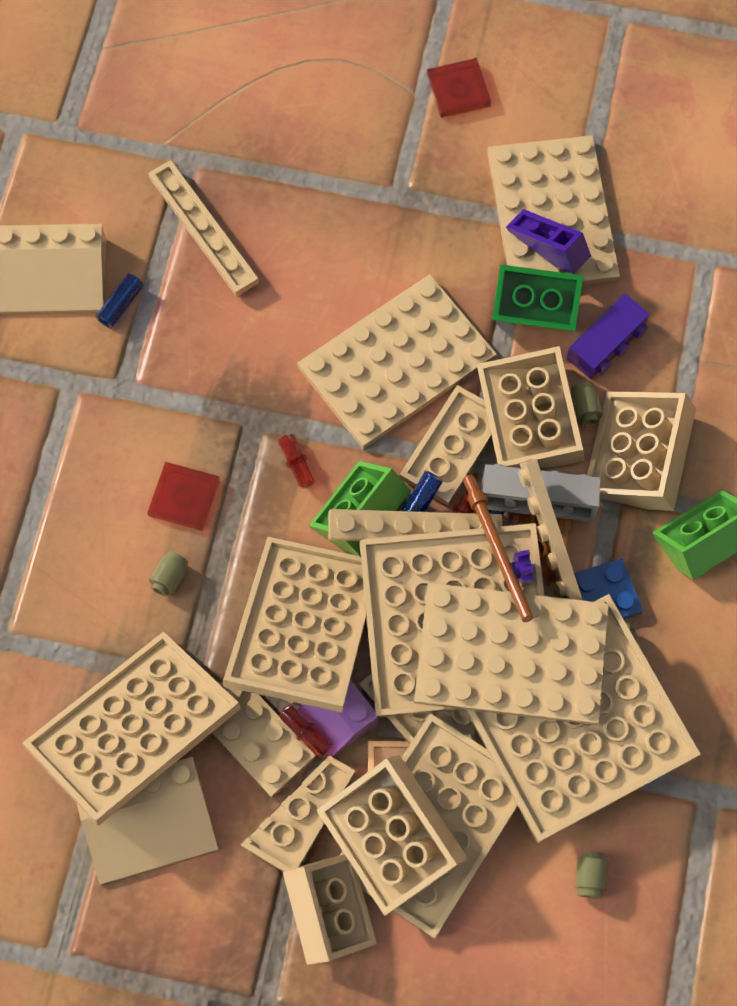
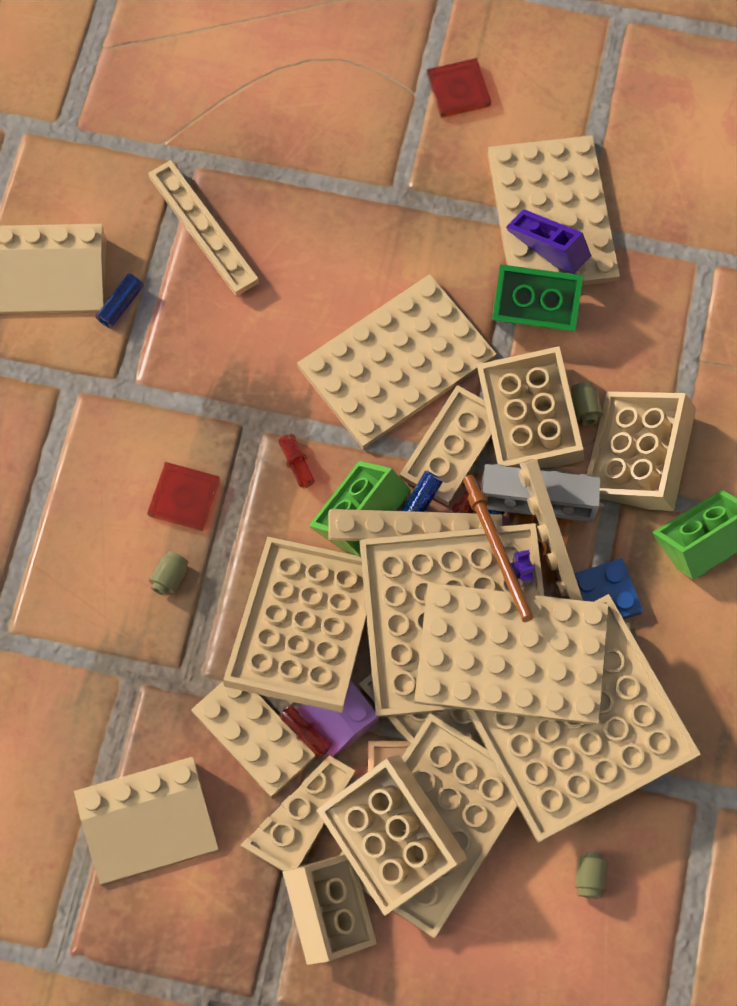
tan plate [23,632,241,826] -> none
dark purple brick [566,294,650,380] -> none

